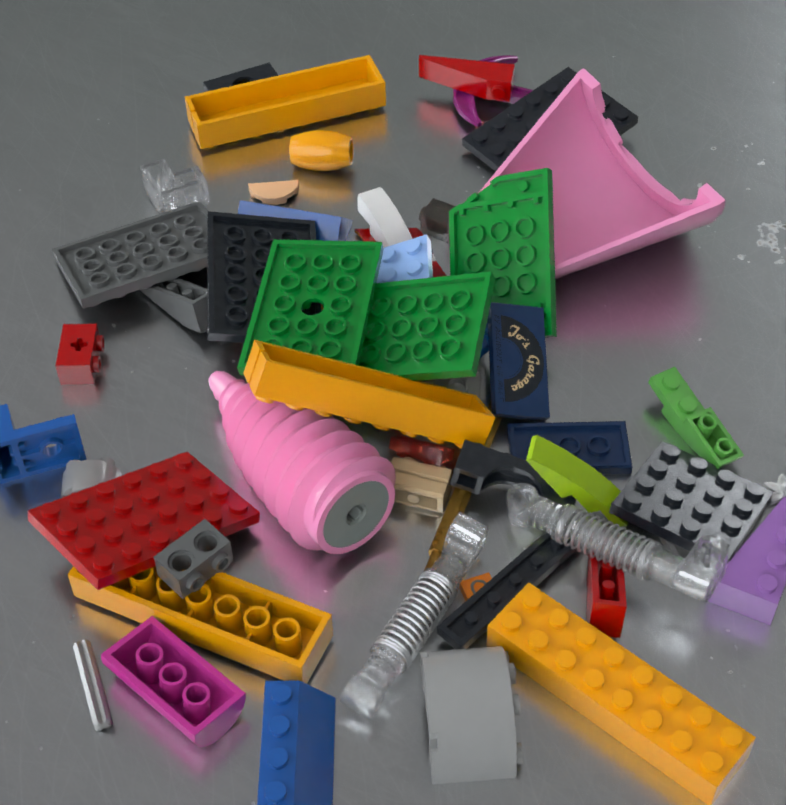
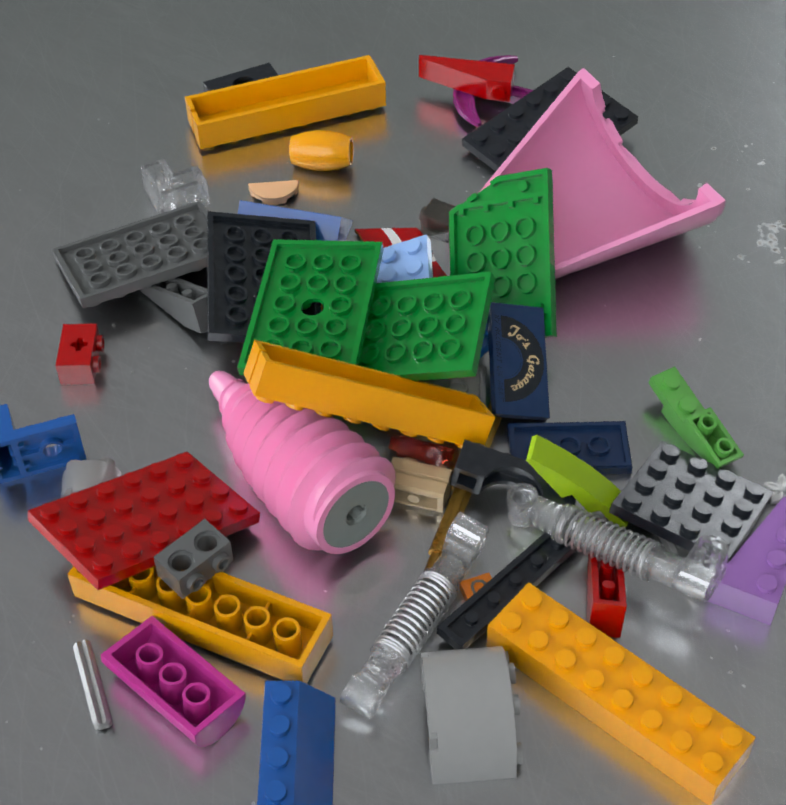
white slope [358,187,413,248] -> none

